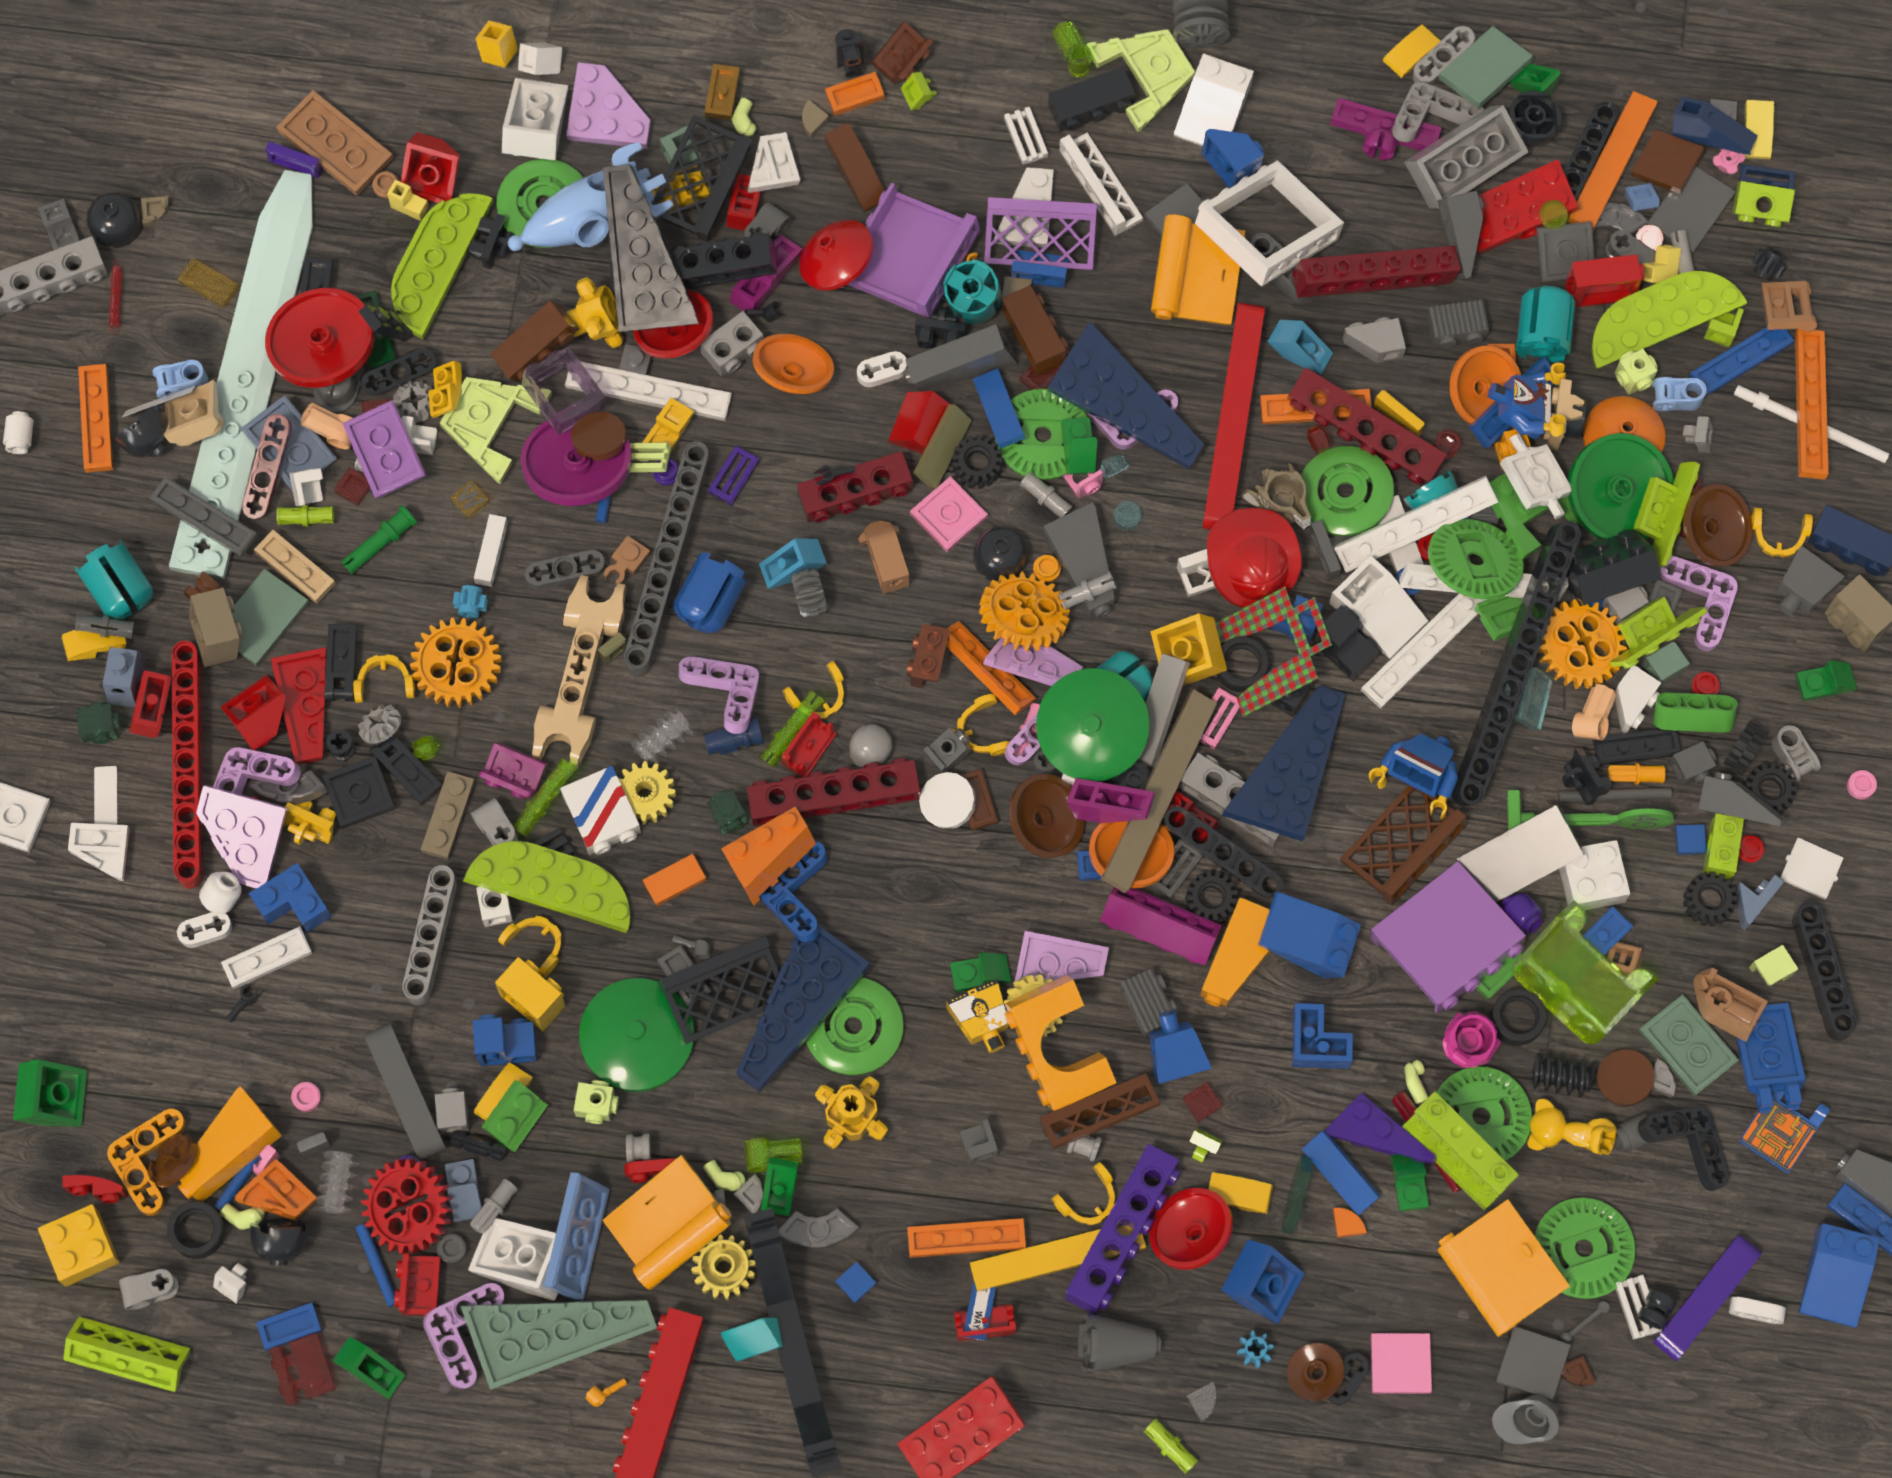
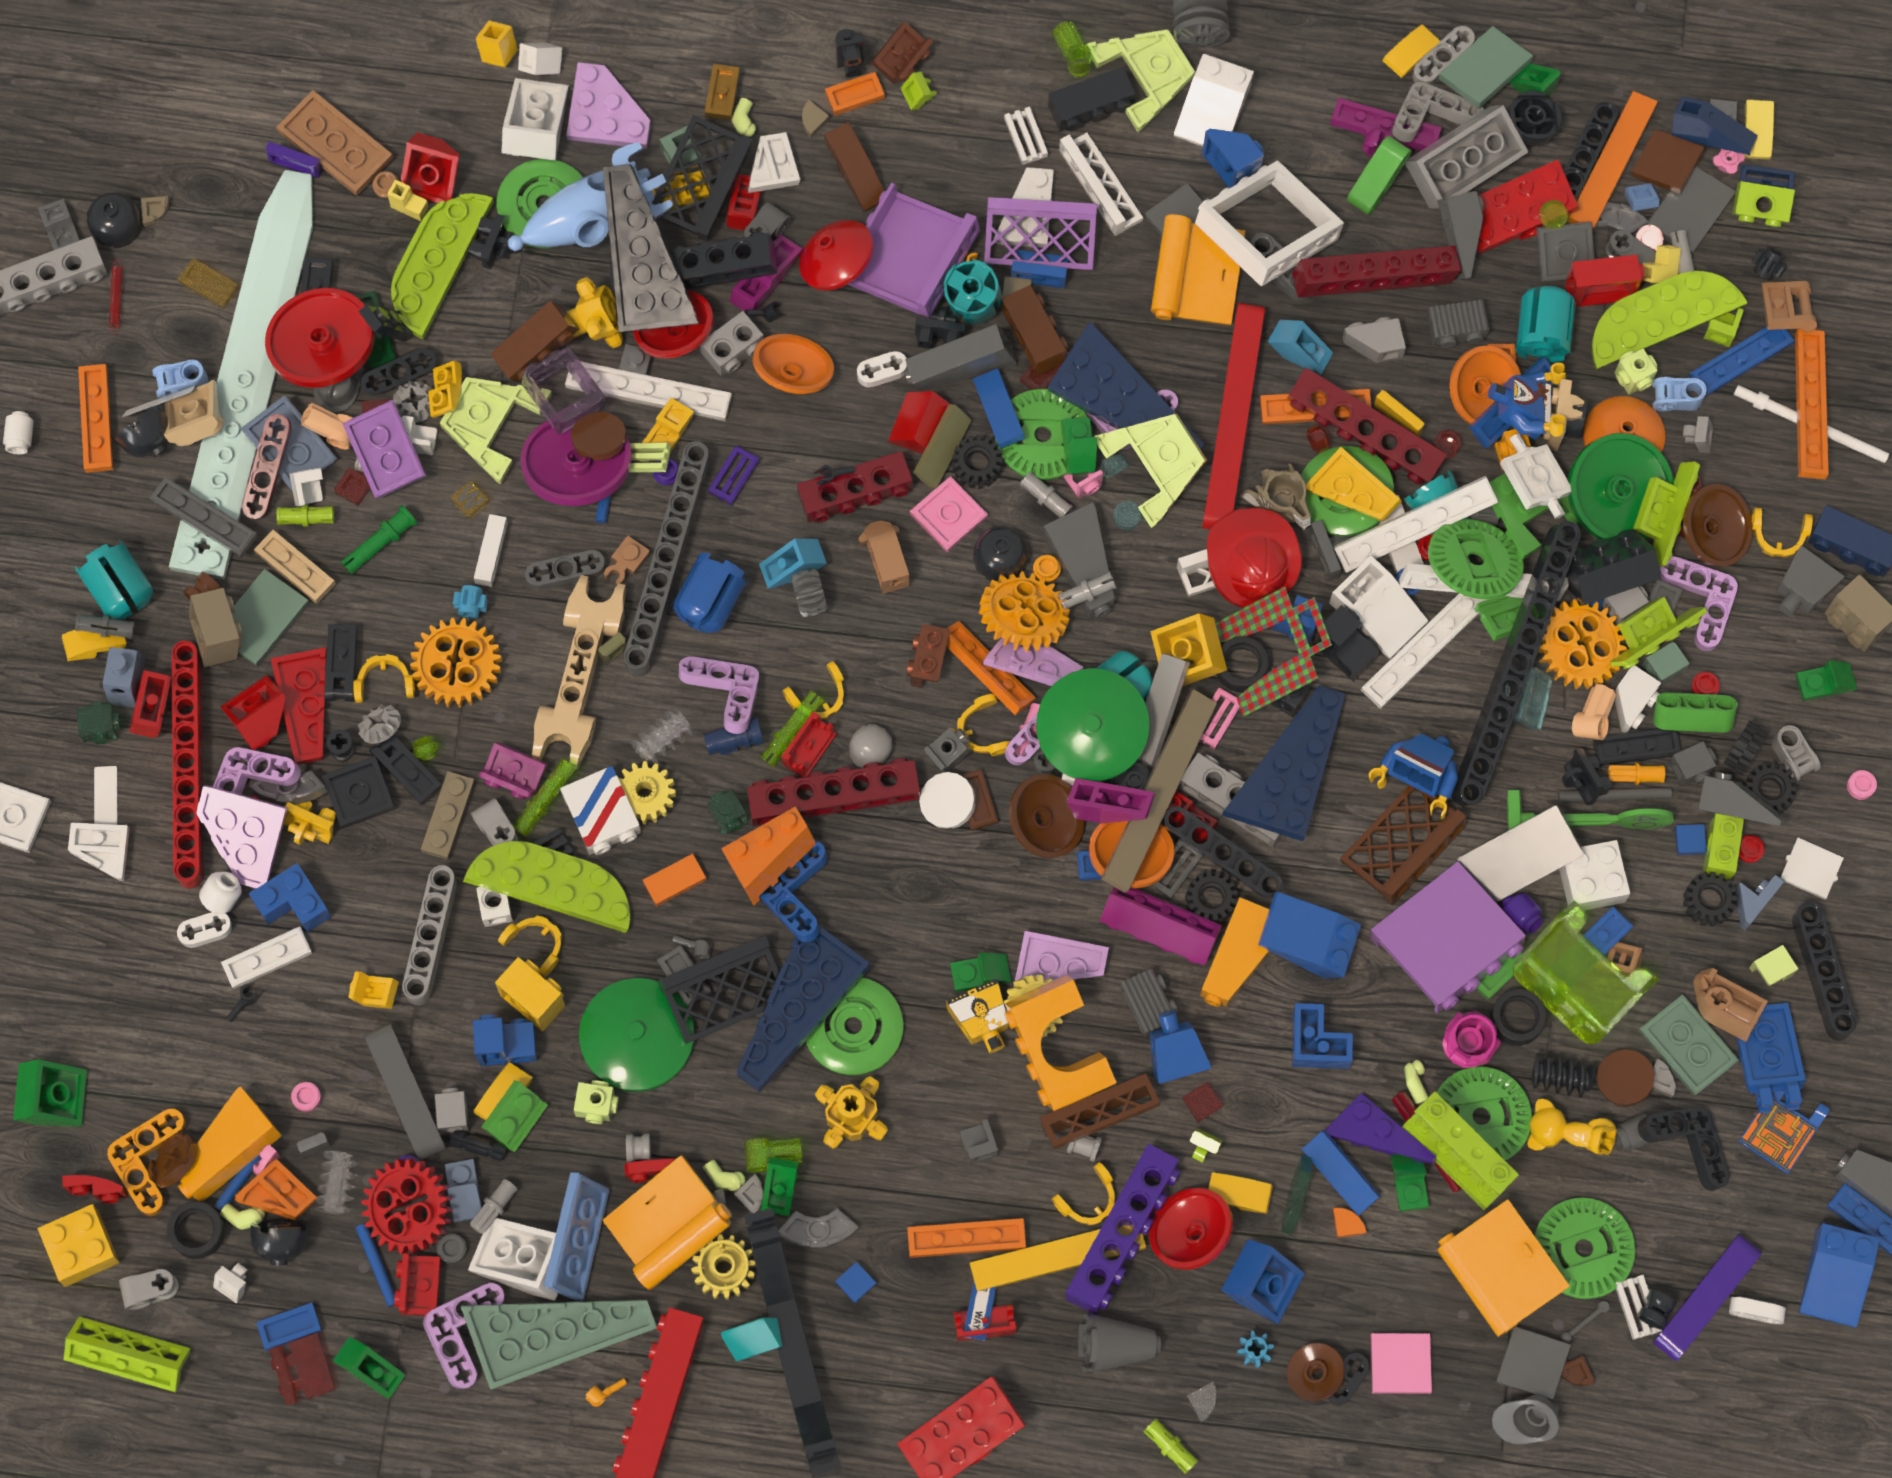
none -> yellow bracket [349,971,399,1009]
none -> yellowish green wing [1095,414,1207,528]
none -> yellow wing [1305,447,1402,522]
none -> bright green beam [1346,135,1411,216]

